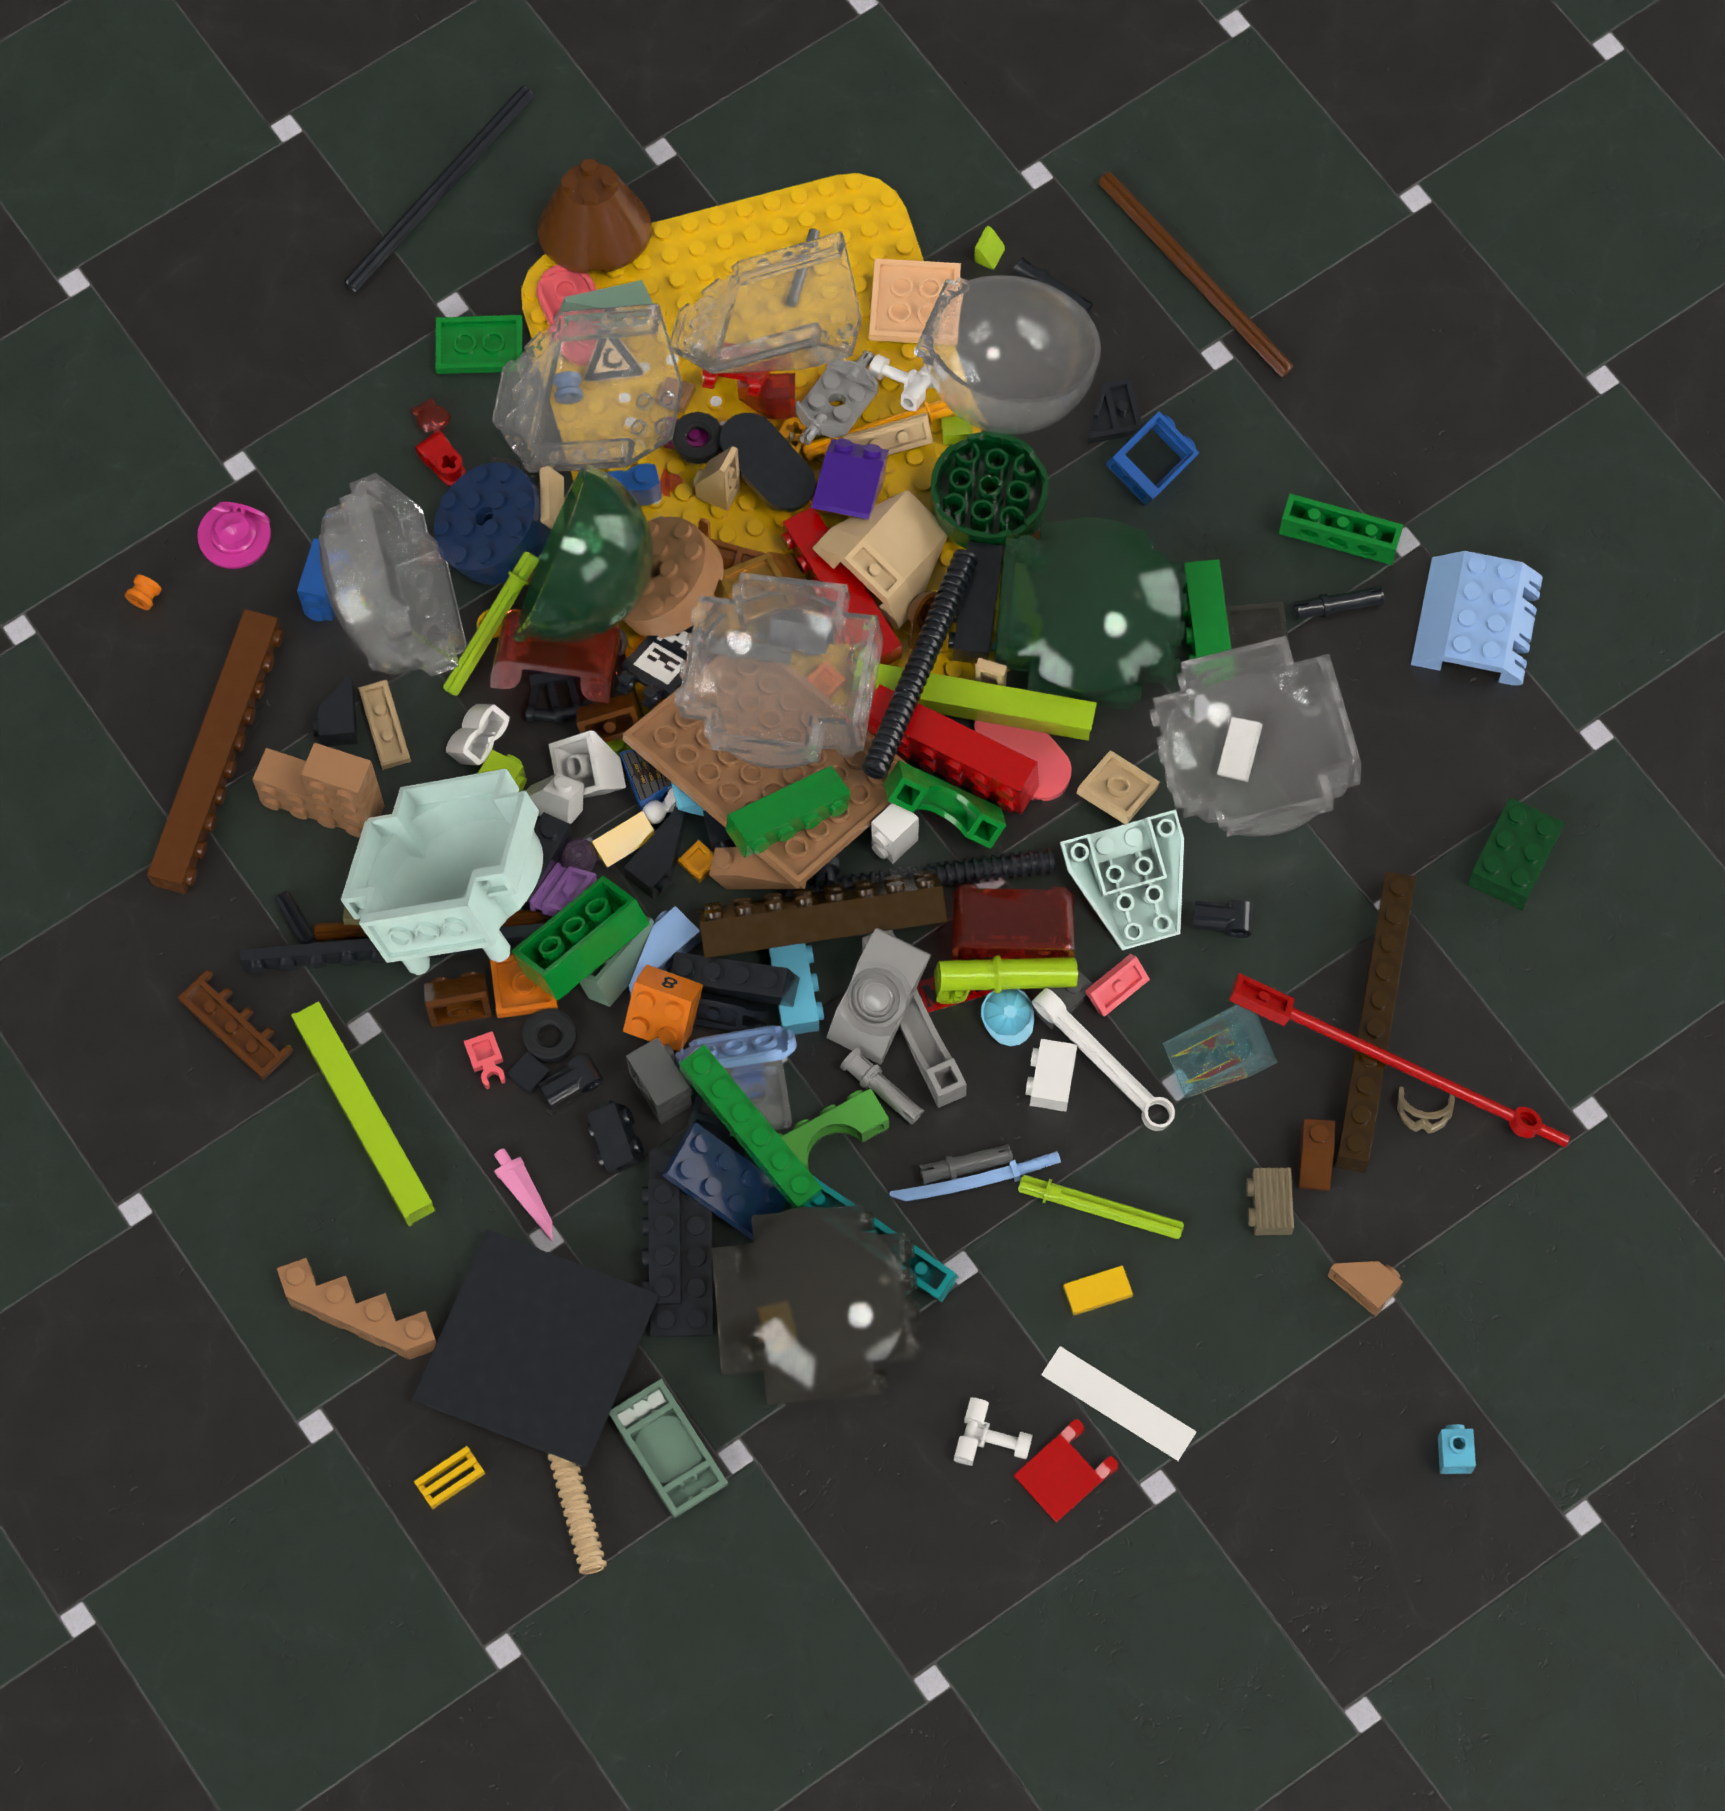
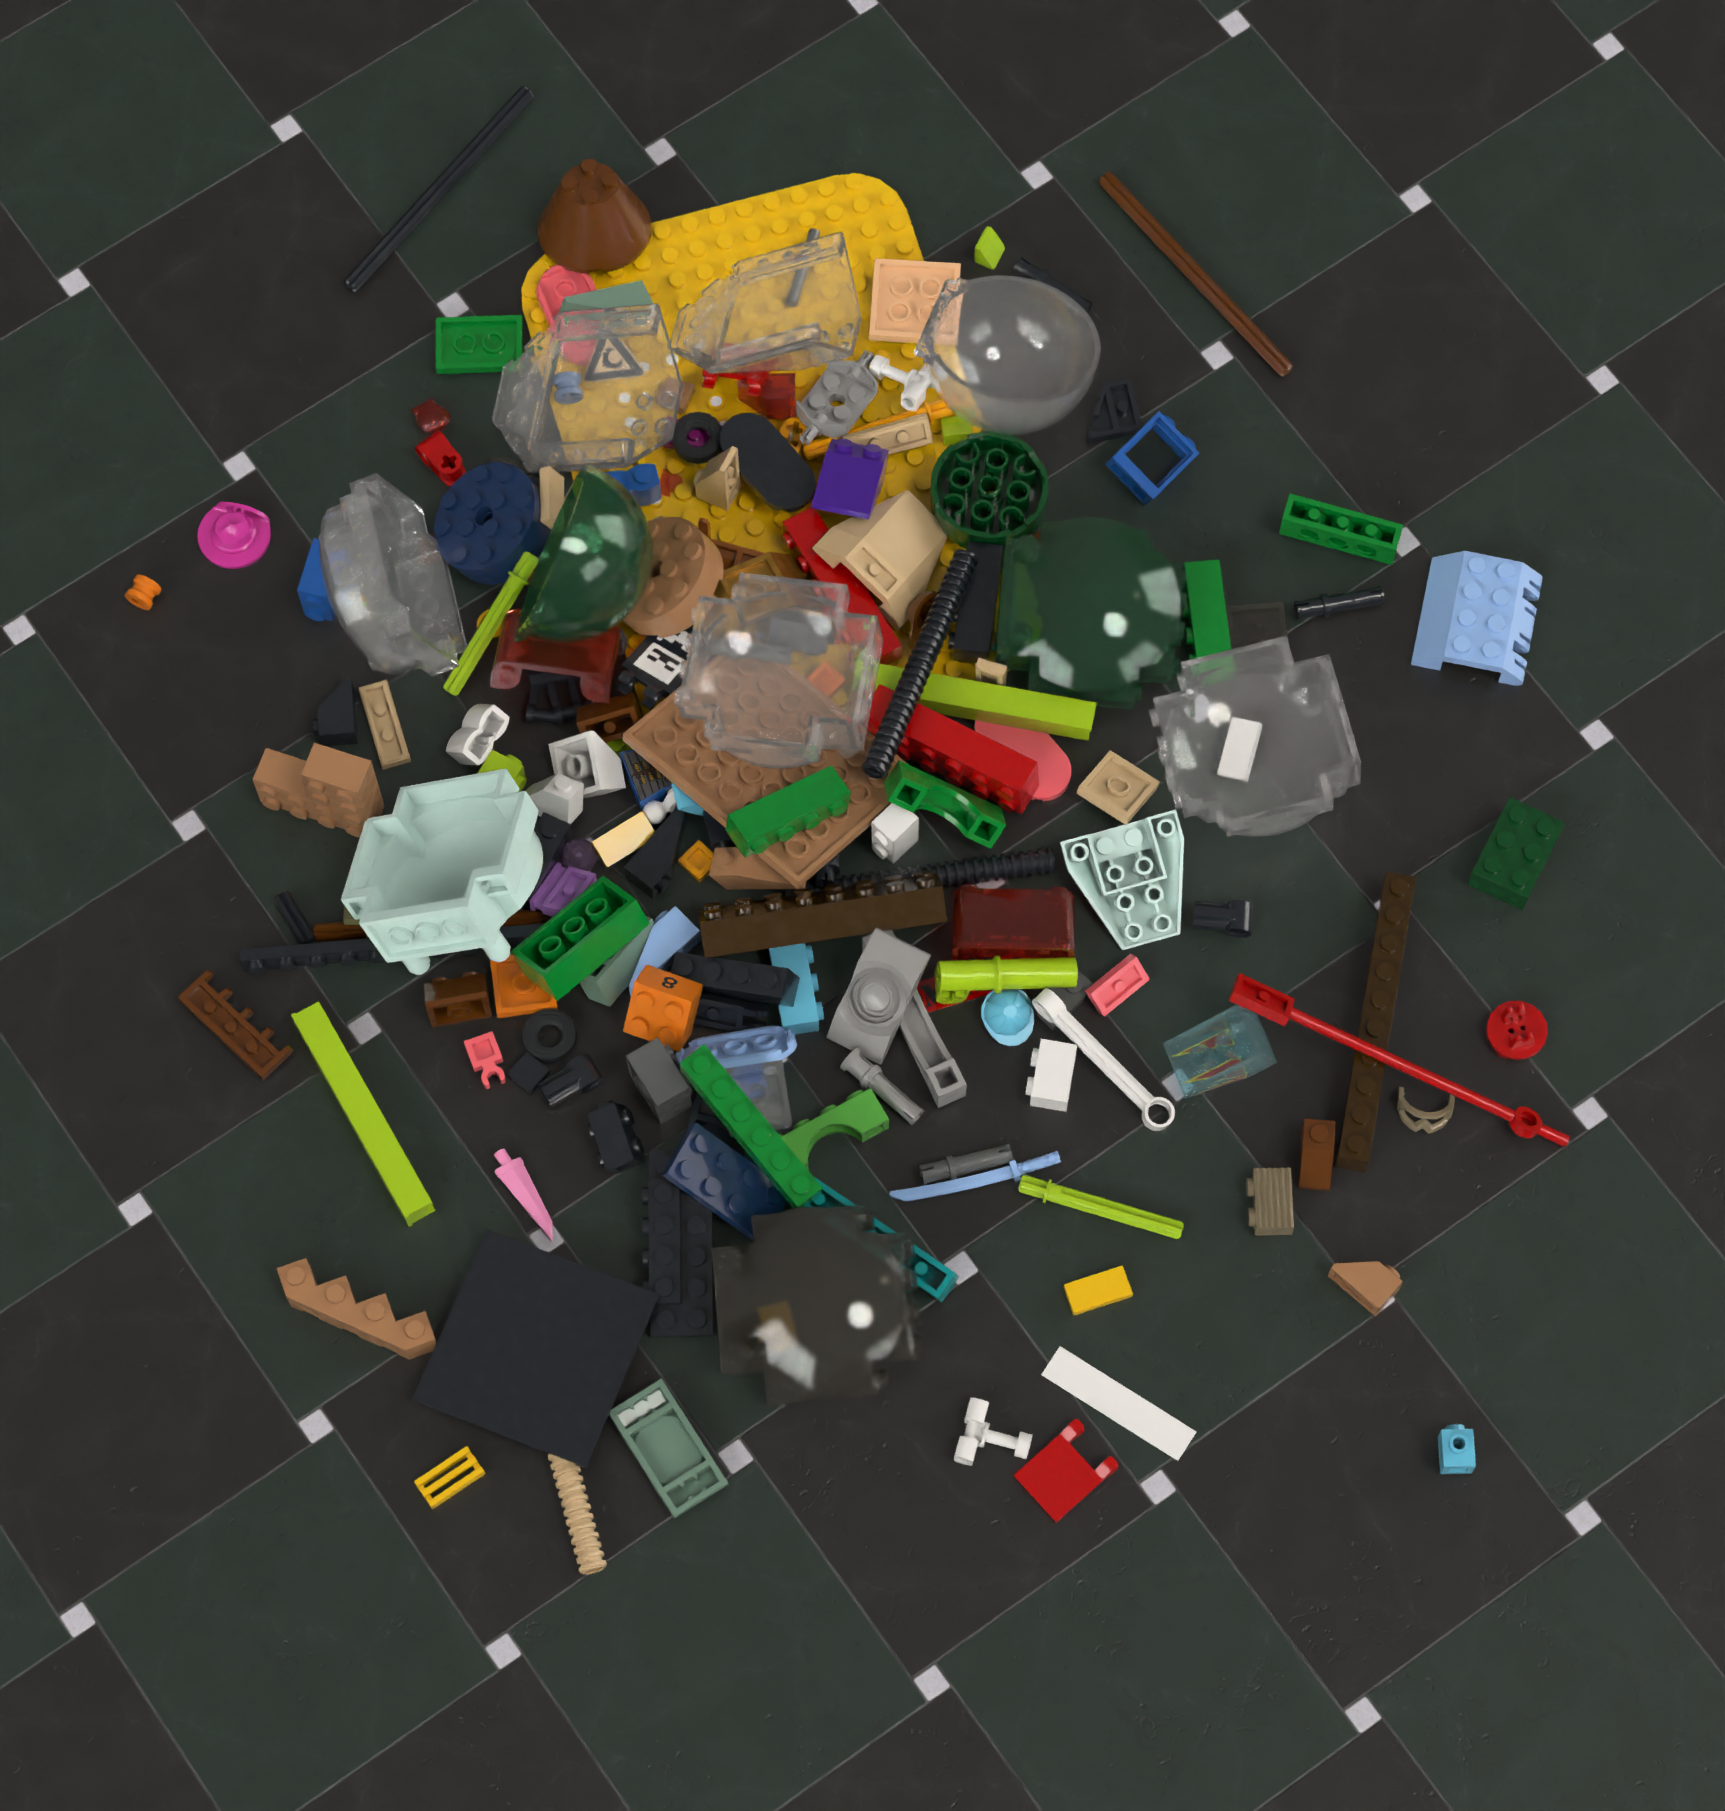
reddish brown brick [147,609,284,895] -> none
none -> red plate [1486,1001,1548,1060]

